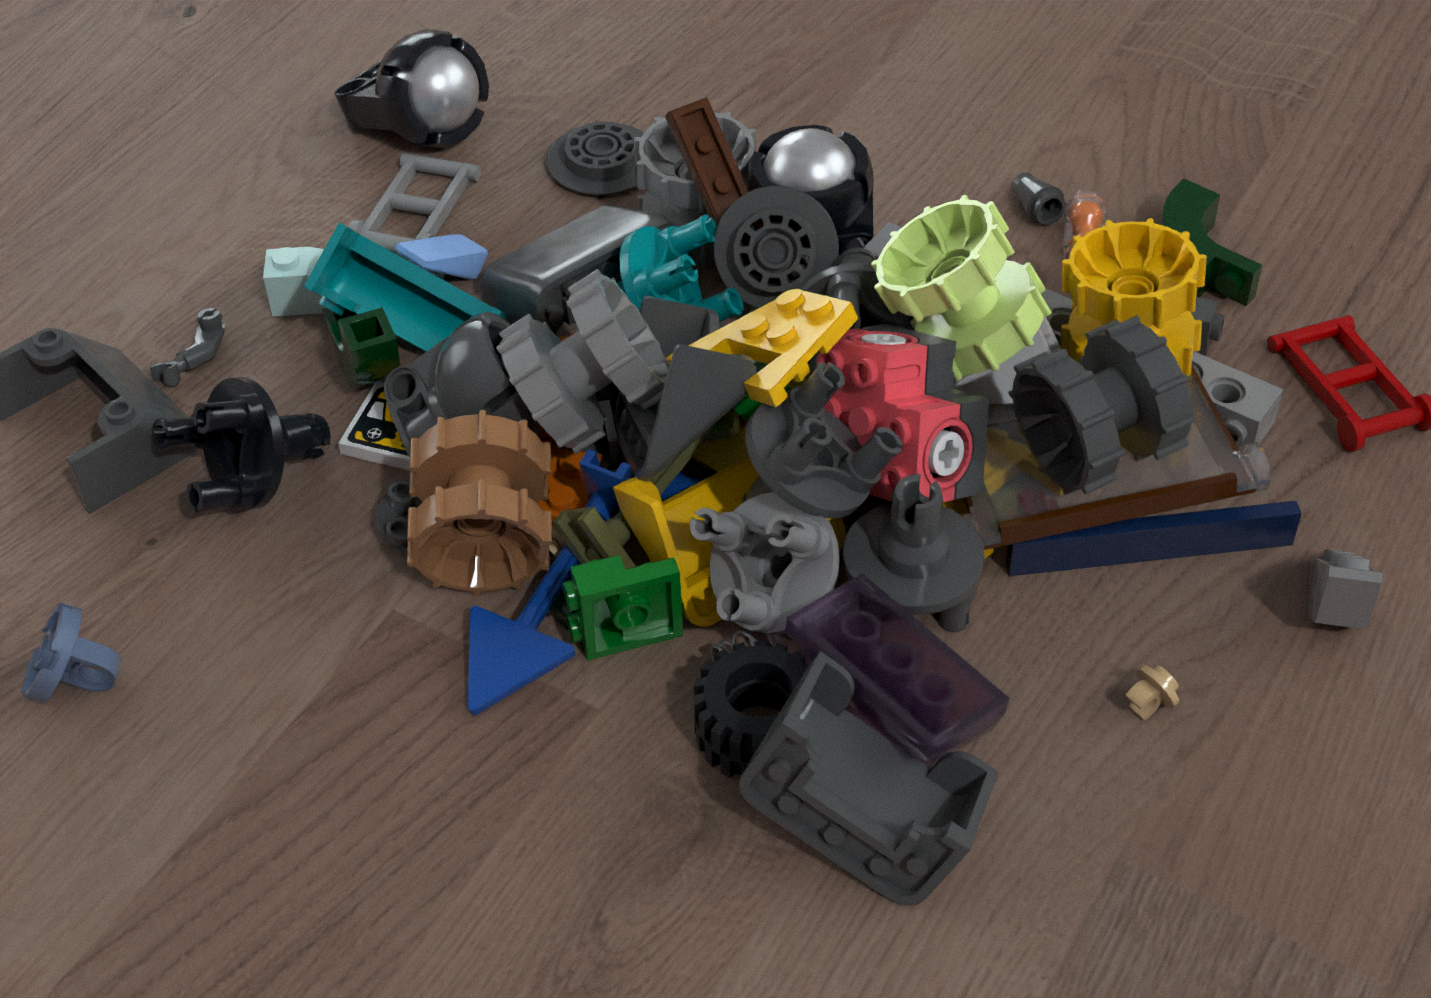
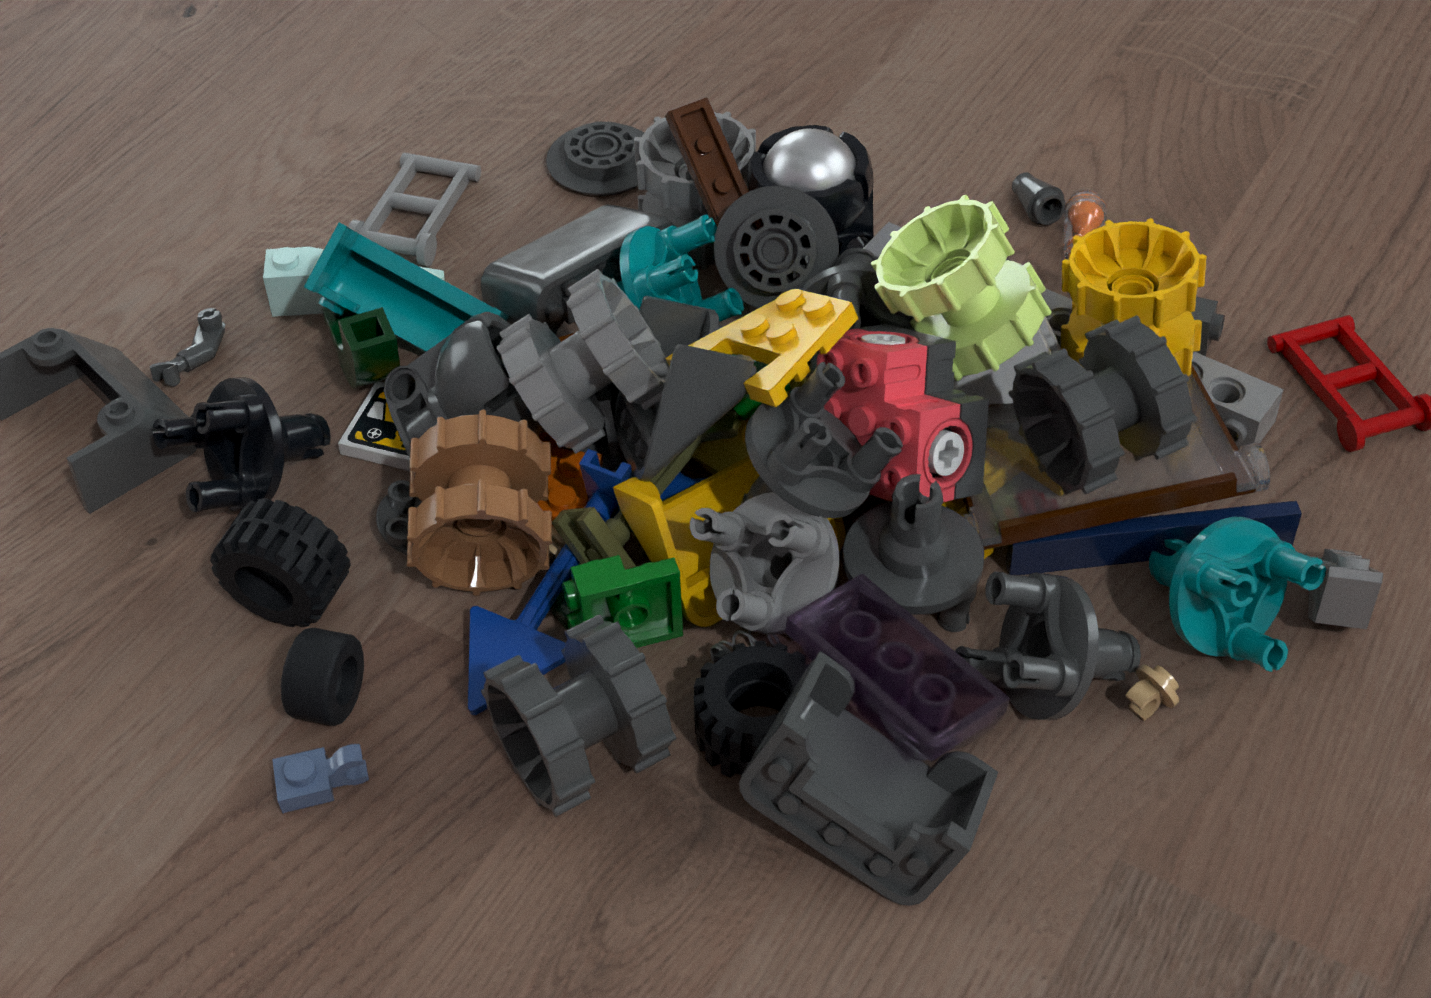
sand blue tile [22,602,121,703] -> none
black piece [334,29,489,148] -> none
light blue slope [395,234,488,280] -> none
dark green arch [1160,178,1262,306] -> none
none -> black tyre [210,499,351,627]
none -> sand blue plate [272,744,369,813]
none -> black tyre [281,628,364,726]
none -> dark grey piece [481,614,677,817]
none -> dark grey piece [950,571,1141,721]
none -> teal piece [1149,517,1326,672]

